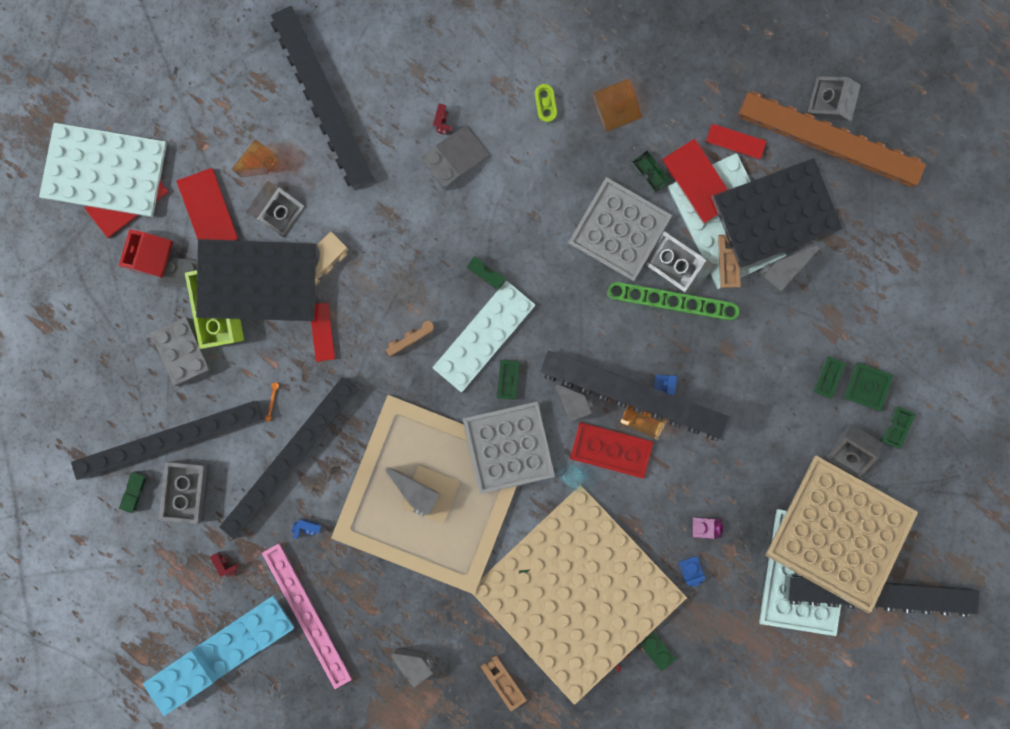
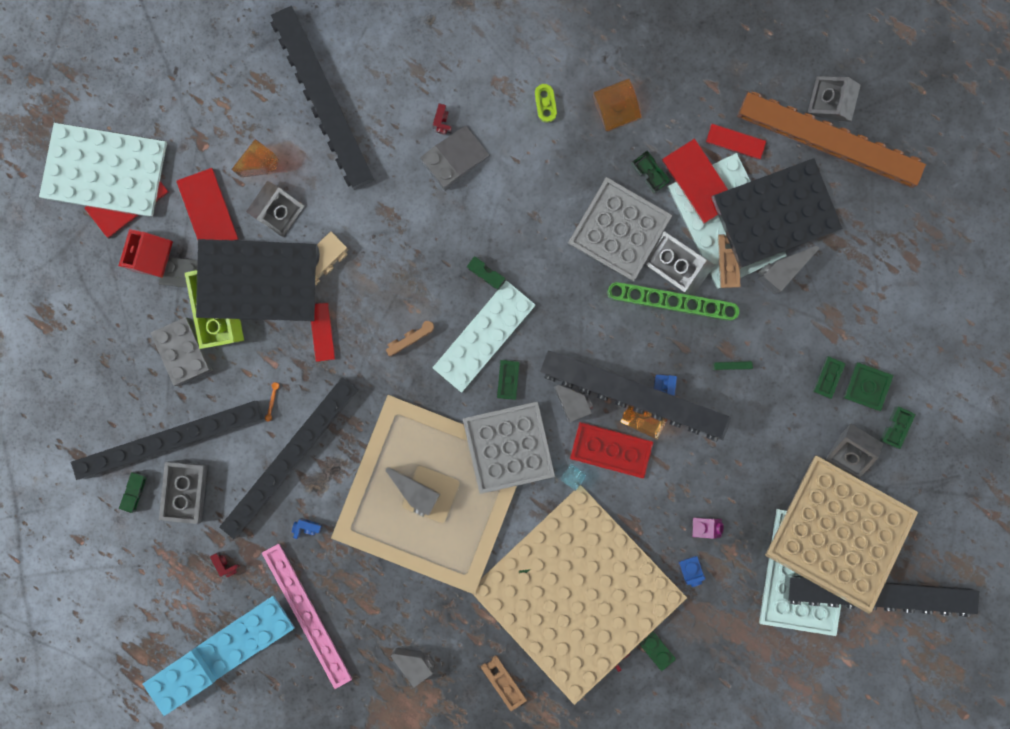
none -> dark green tile [712,361,753,370]

